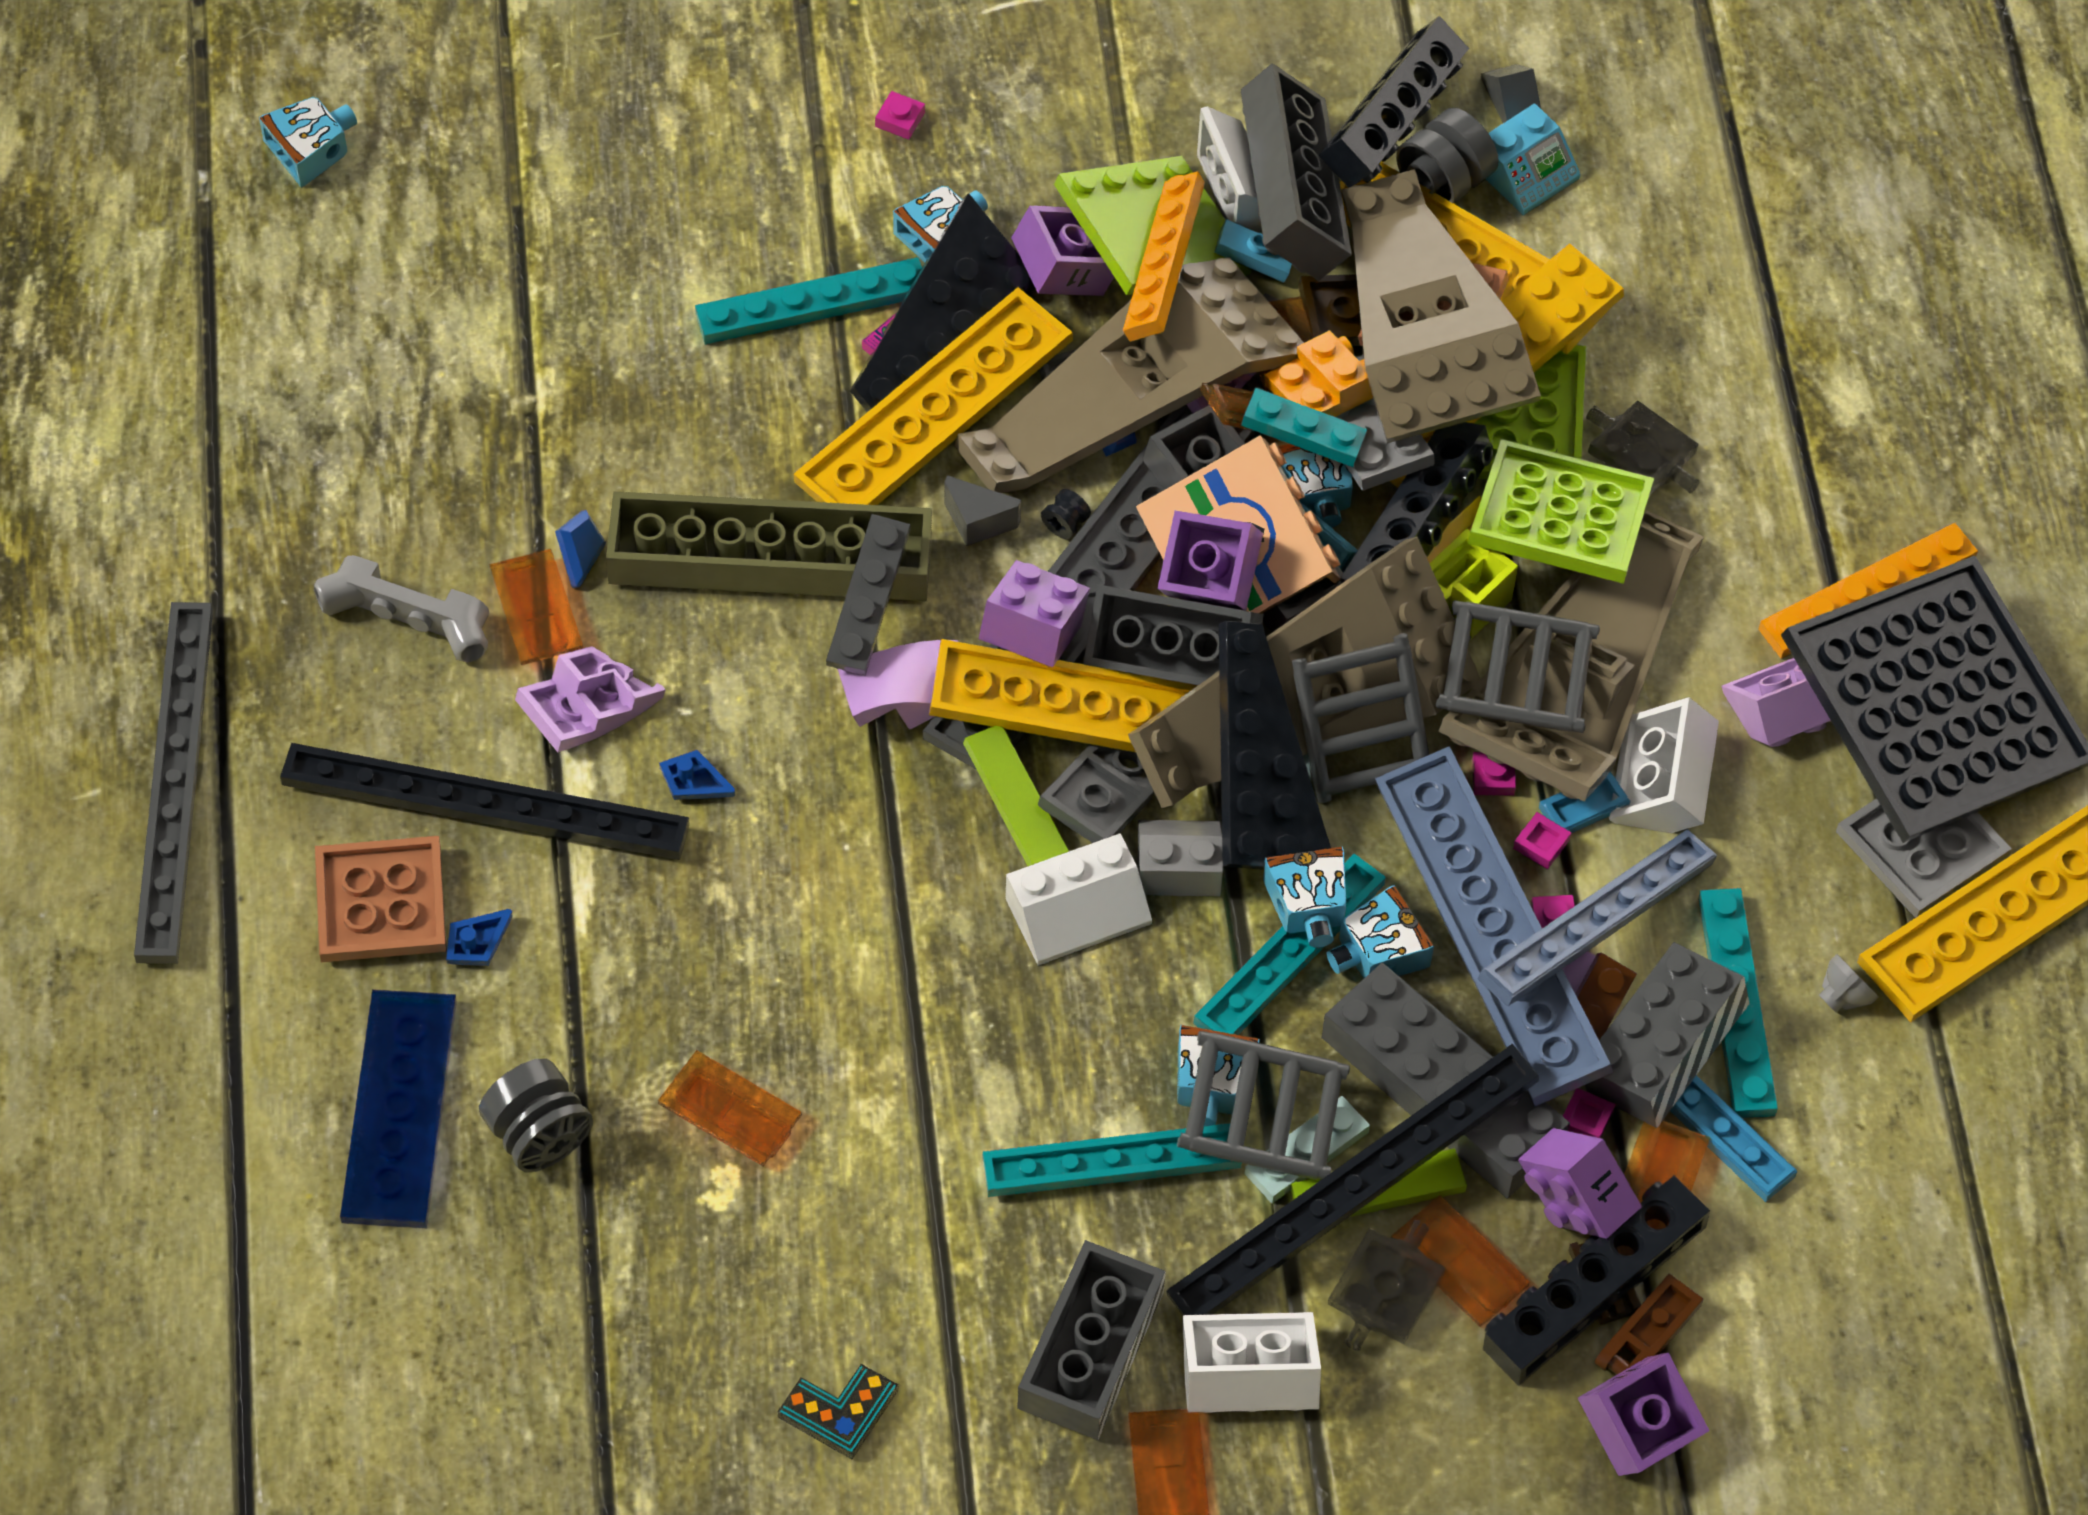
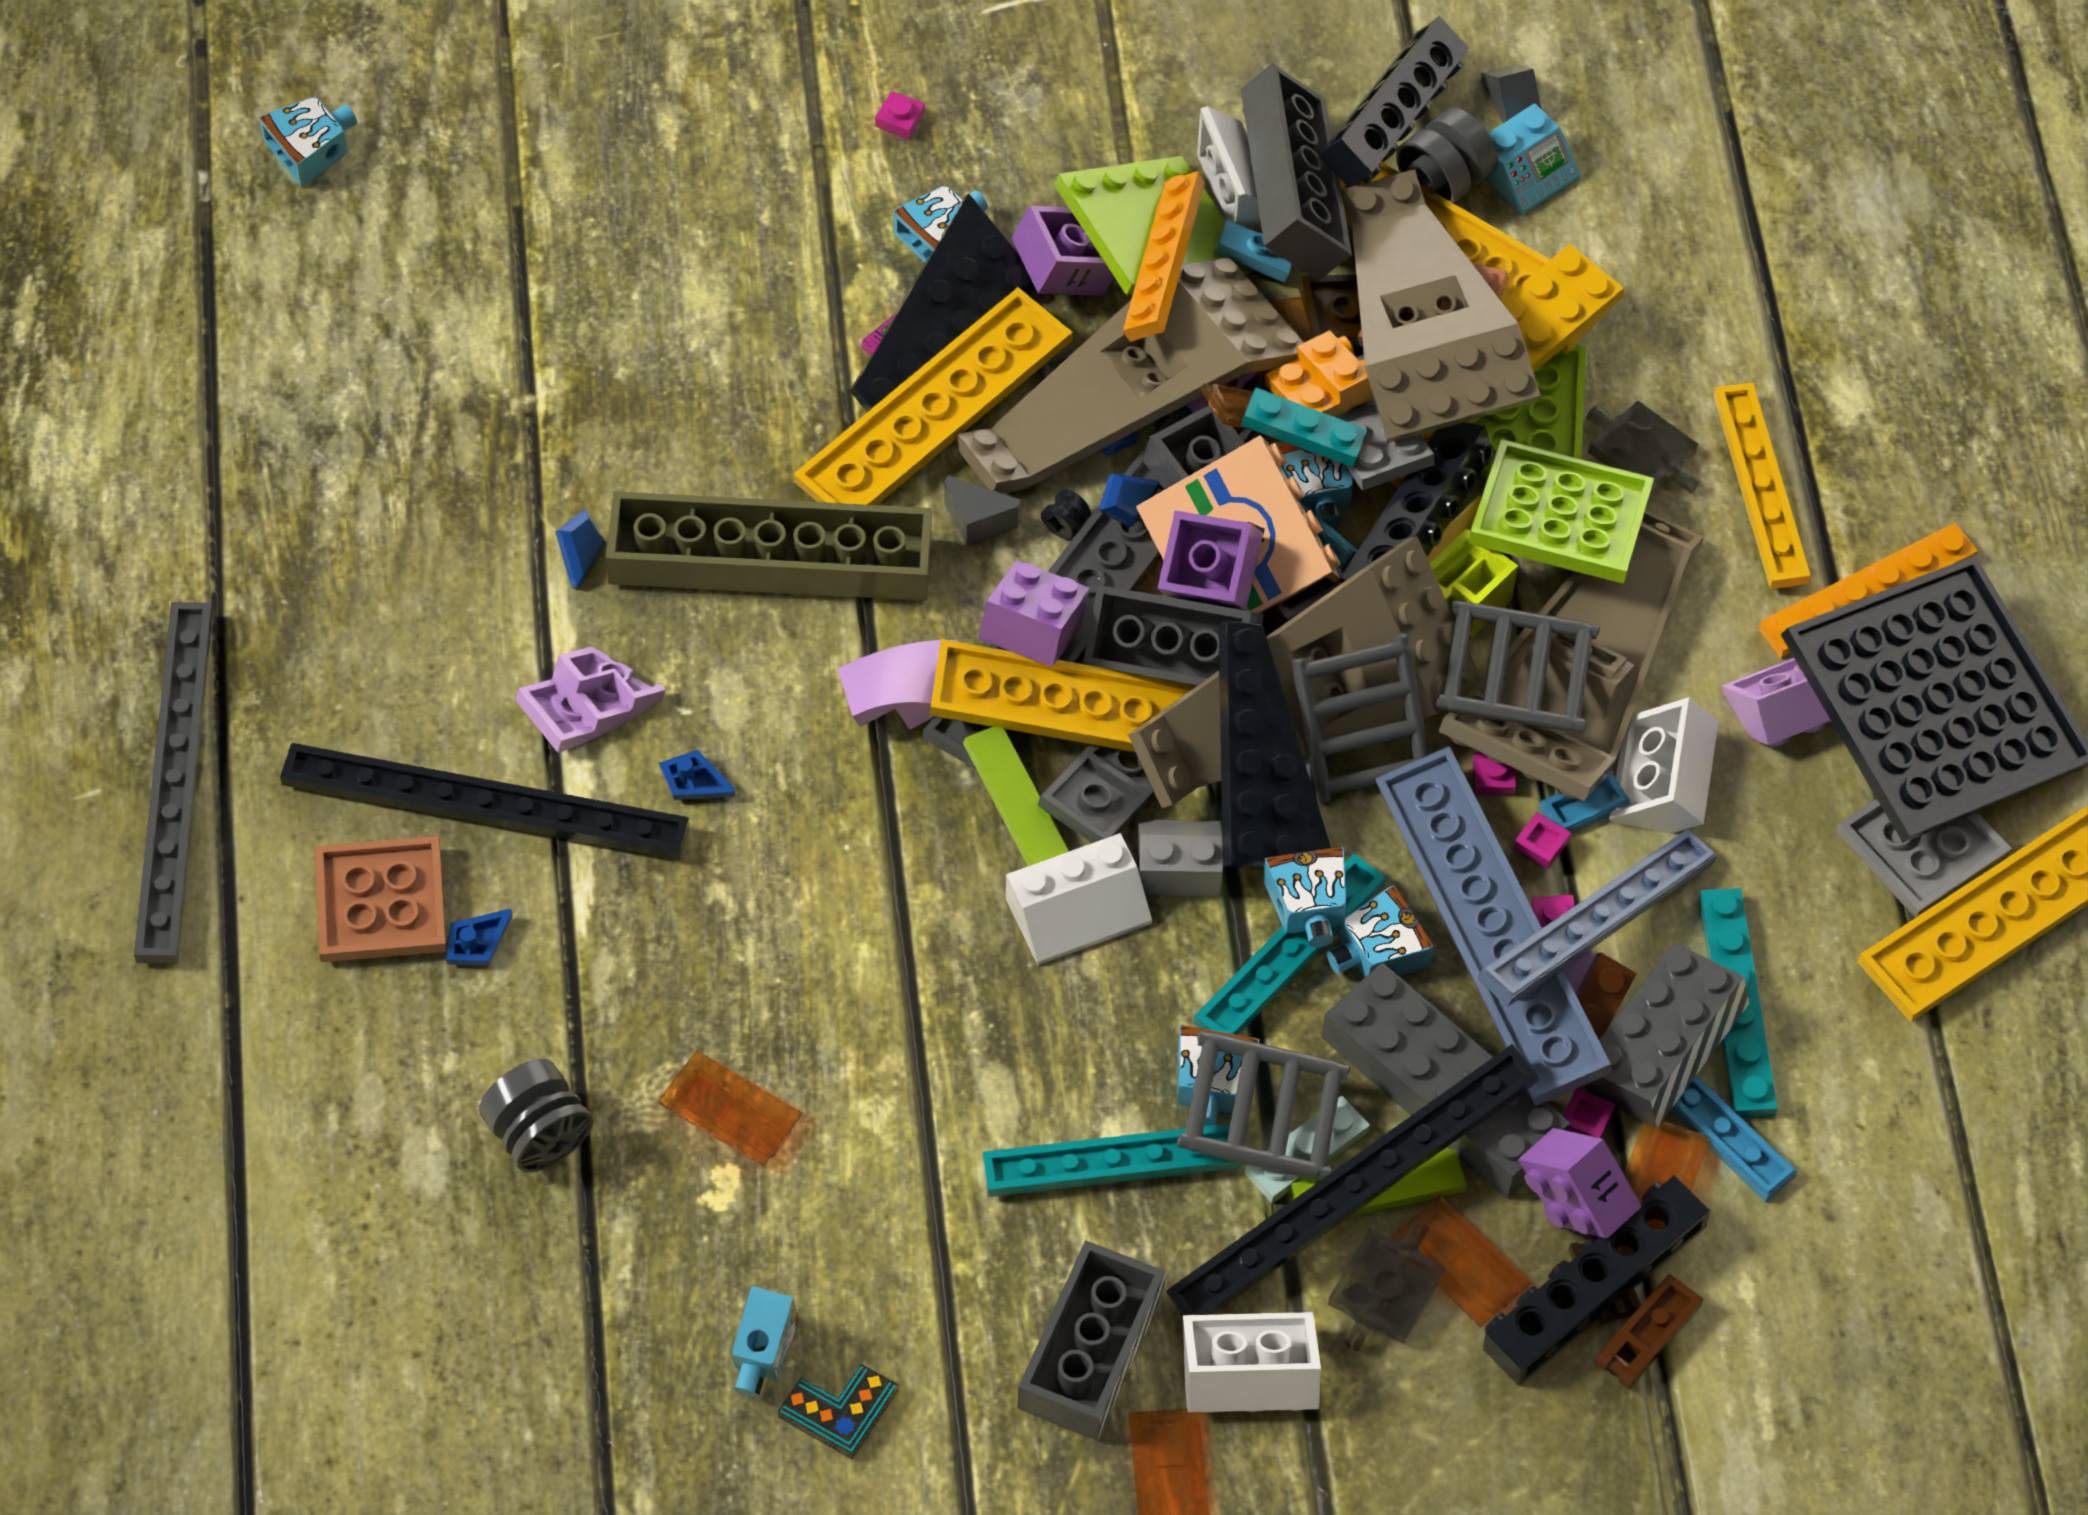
light grey plate [314,555,490,662] -> none
clear blue tile [340,989,457,1228] -> none
clear orange piece [489,549,583,665] -> none
teal plate [695,257,922,344] -> none
dark grey plate [826,514,911,676] -> none
medium lavender brick [1578,1353,1710,1476] -> none
light grey piece [1819,954,1879,1013] -> none
none -> medium azure torso [732,1286,799,1397]
none -> blue piece [1099,474,1161,527]
none -> yellow plate [1714,382,1811,589]

